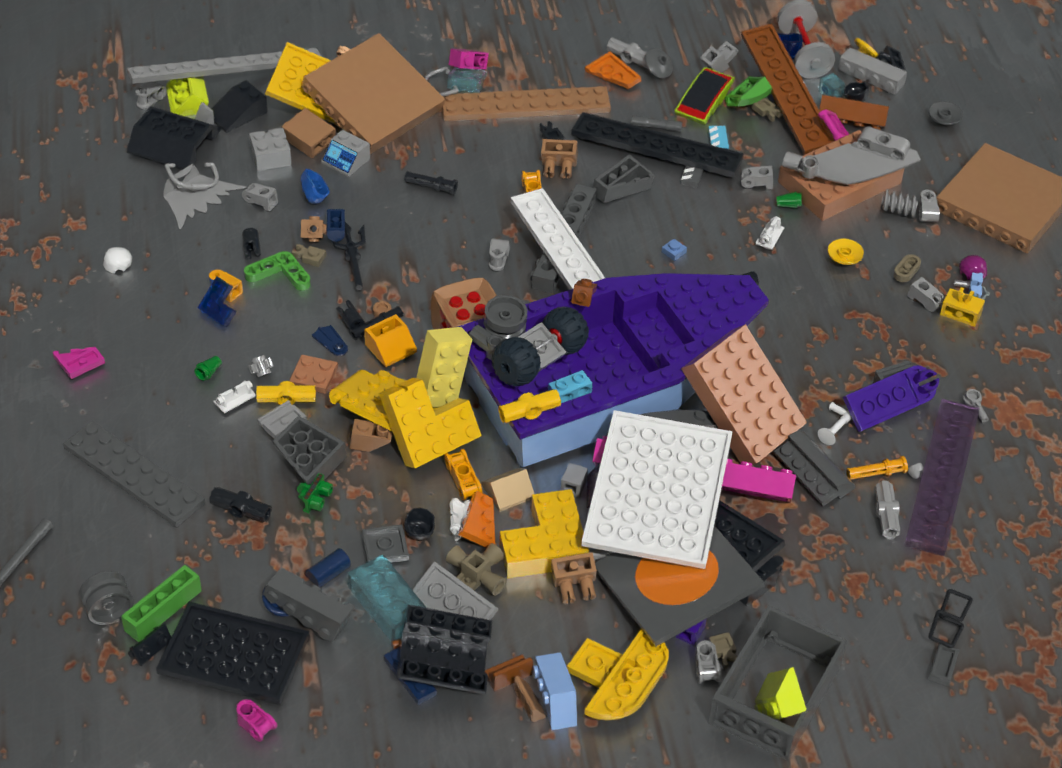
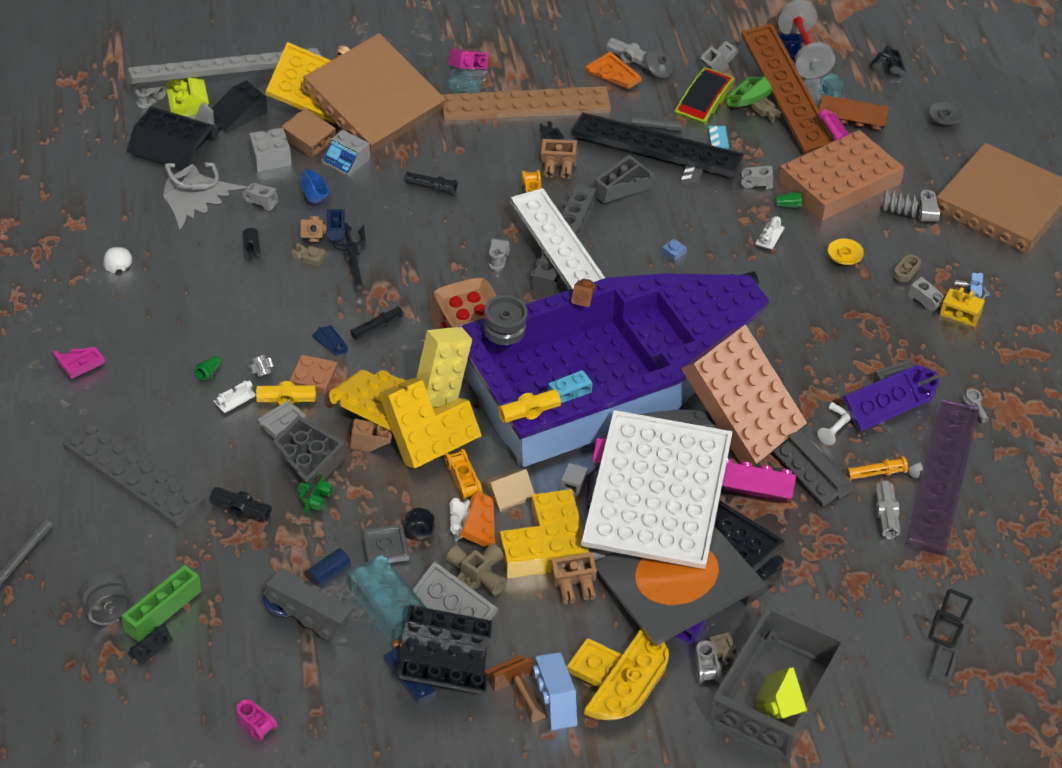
black plate [156,602,310,705] -> none
clear blue plate [197,276,237,327] -> none
light orange leg [209,270,243,303] -> none
bright green beam [244,251,311,291] -> none
black hinge [336,300,365,330] -> none
light orange slope [364,314,417,367] -> none
medium nougat tile [373,301,391,317] -> none
light grey piece [424,66,459,97] -> none
dark grey piece [469,325,504,360] -> none
black plate [492,307,589,386] -> none
light grey panel [782,127,921,185] -> none
light grey brick [838,48,907,95] -> none
black hair [844,82,869,102] -> none
yellow piece [854,38,878,58] -> none
magenta hair [959,255,987,281] -> none

